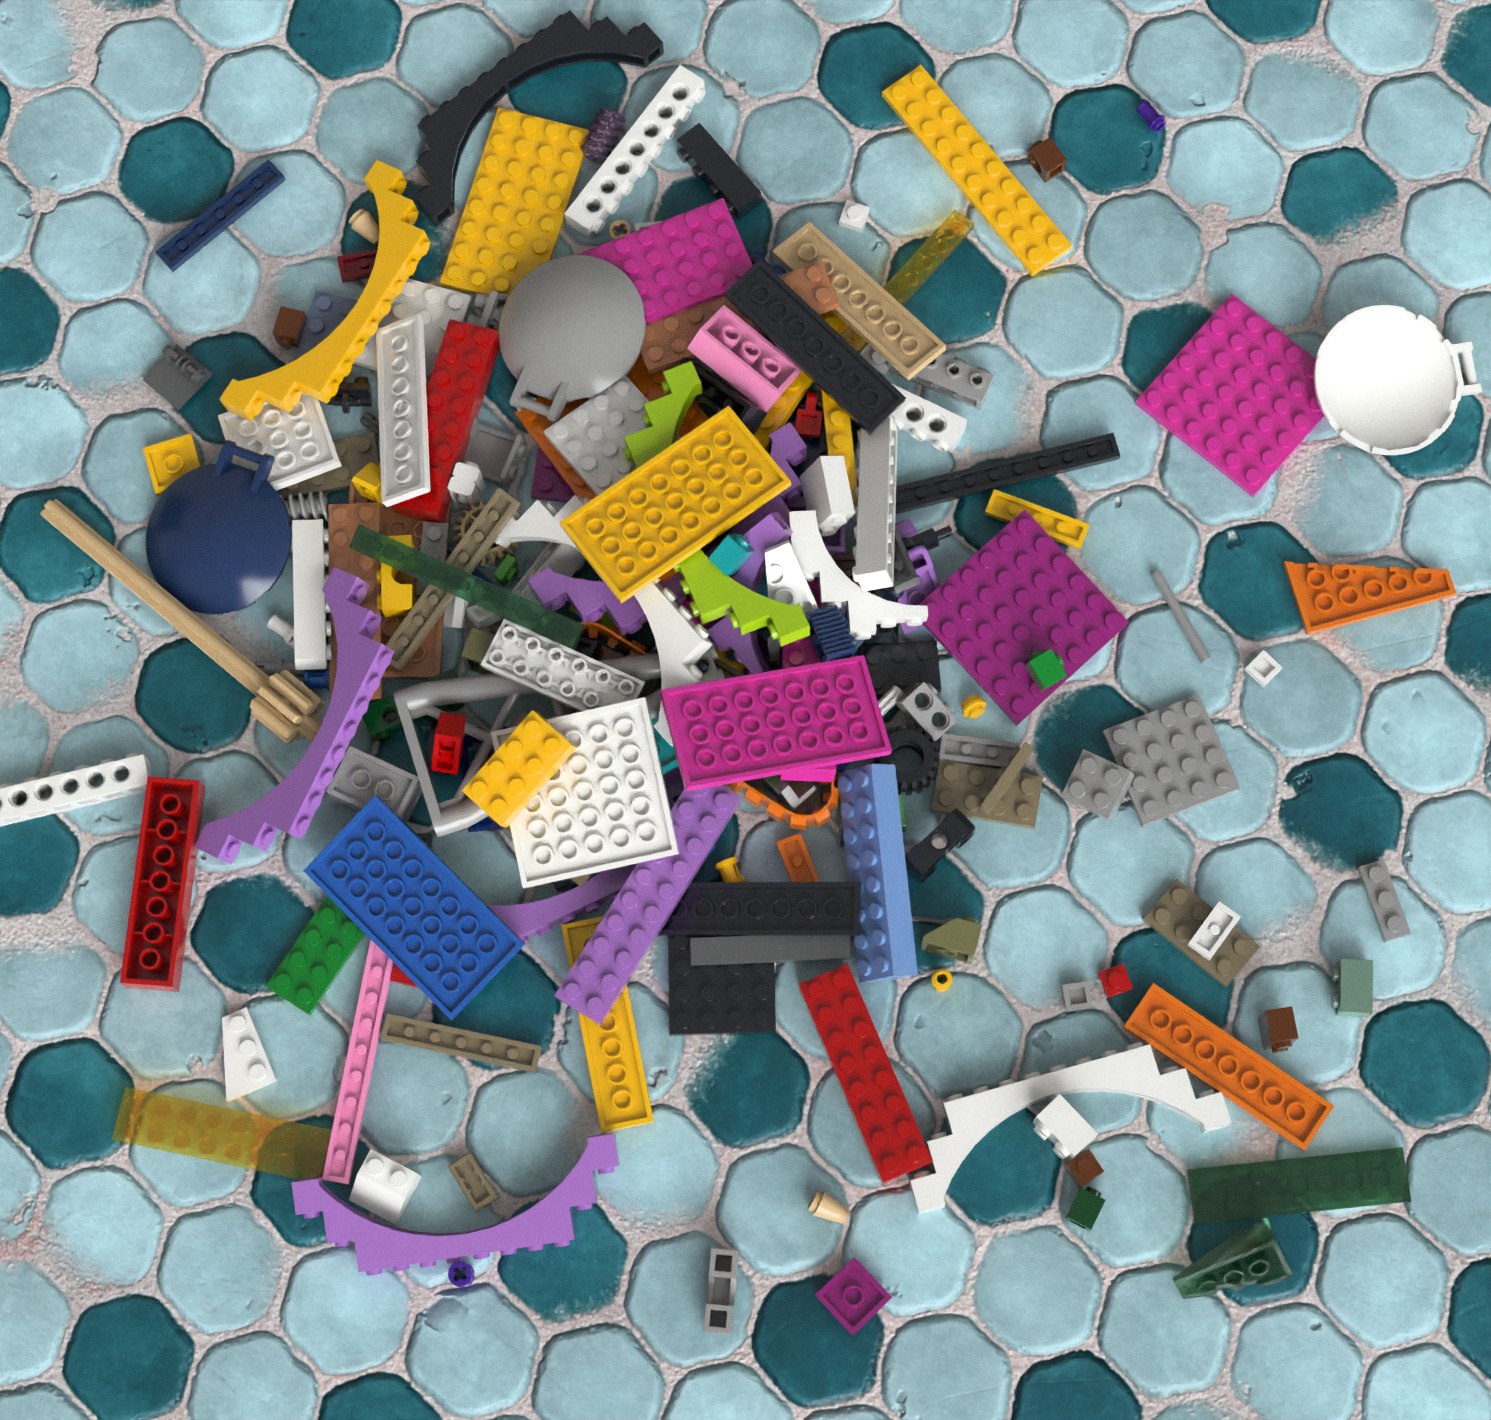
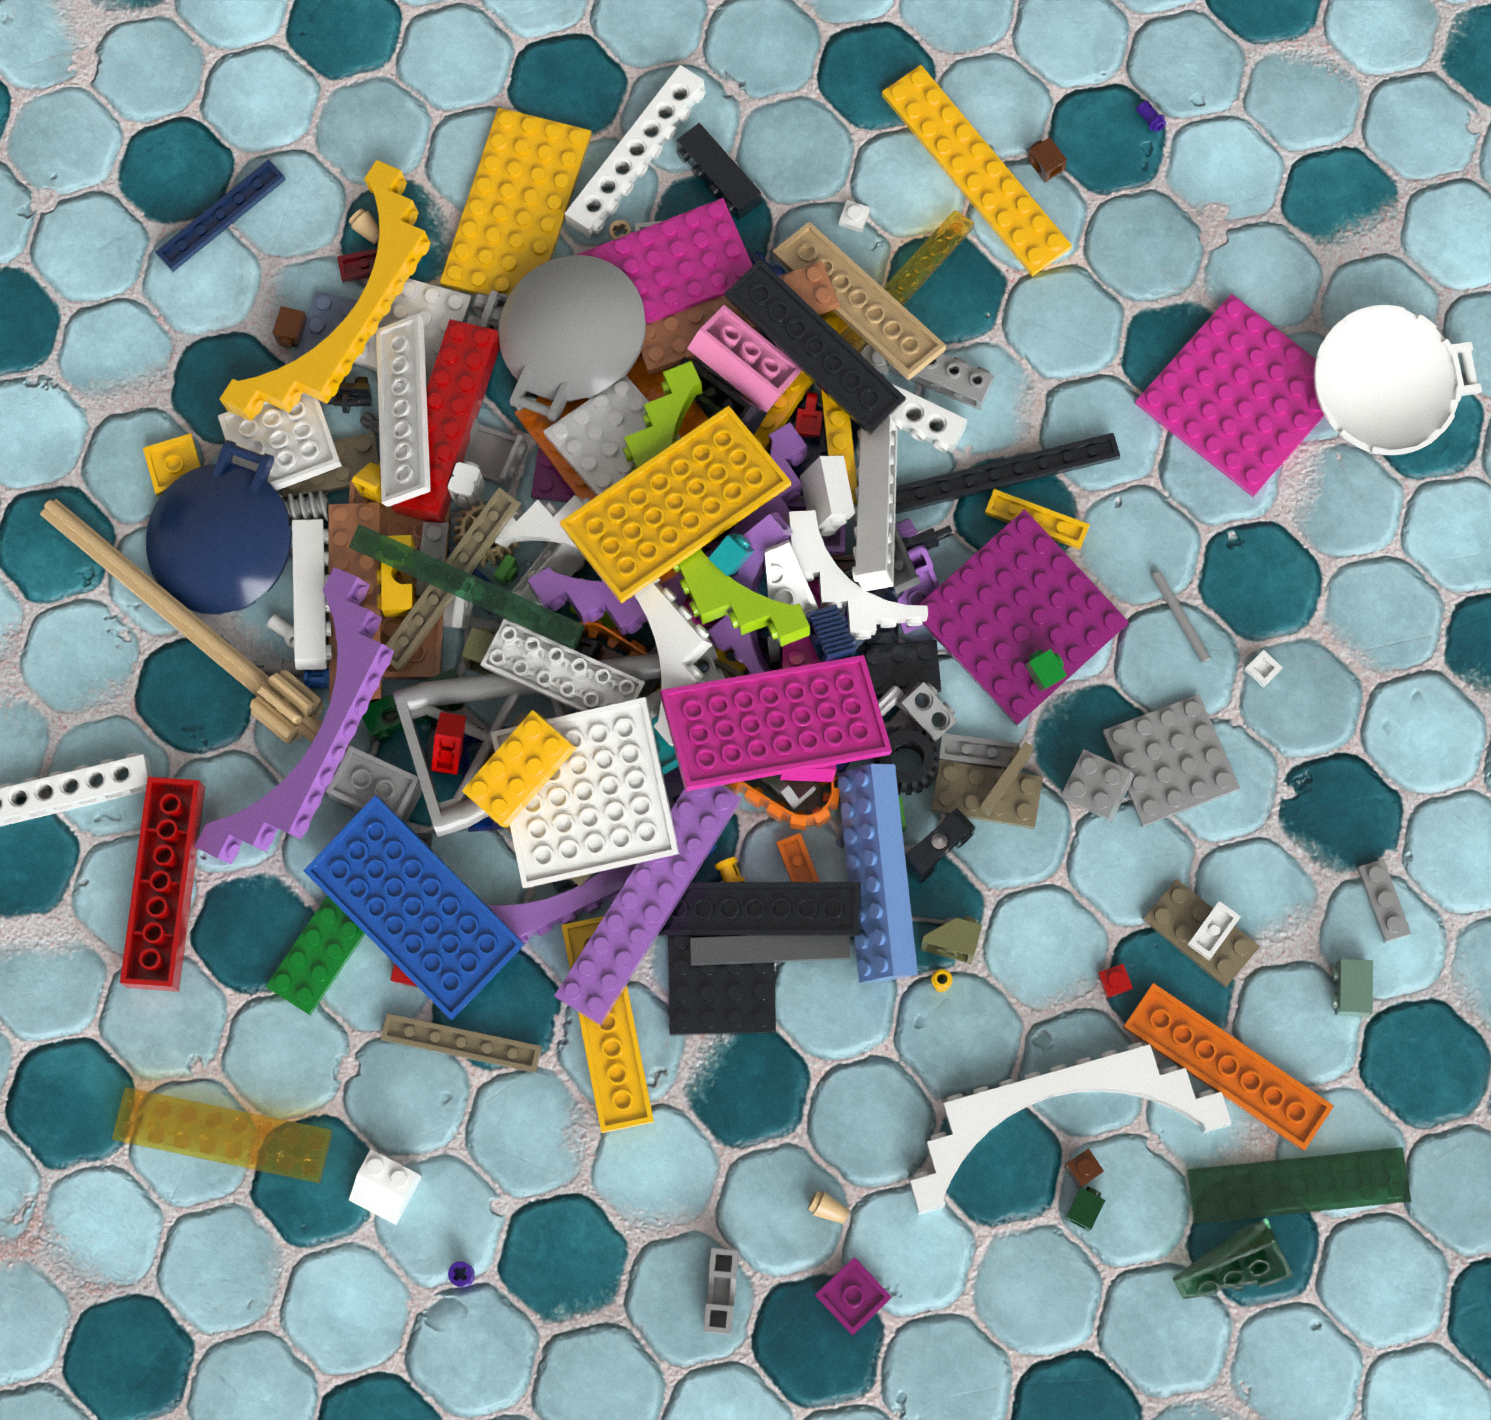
dark grey hinge [142,344,213,411] -> none
white wing [222,1007,277,1102] -> none
medium lavender arch [291,1132,620,1276] -> none
bright pink plate [322,939,394,1185] -> none
black arch [414,10,664,227] -> none
dark tan plate [448,1152,499,1212] -> none
white plate [466,599,502,629] -> none
clear purple piece [580,108,626,165] -> none
red brick [798,964,933,1186] -> none
yellow plate [961,695,986,718] -> none
white brick [1033,1094,1098,1161] -> none
light grey plate [1061,981,1093,1012] -> none
reddish brown brick [1258,1006,1299,1053] -> none
orange wing [1283,561,1456,636] -> none

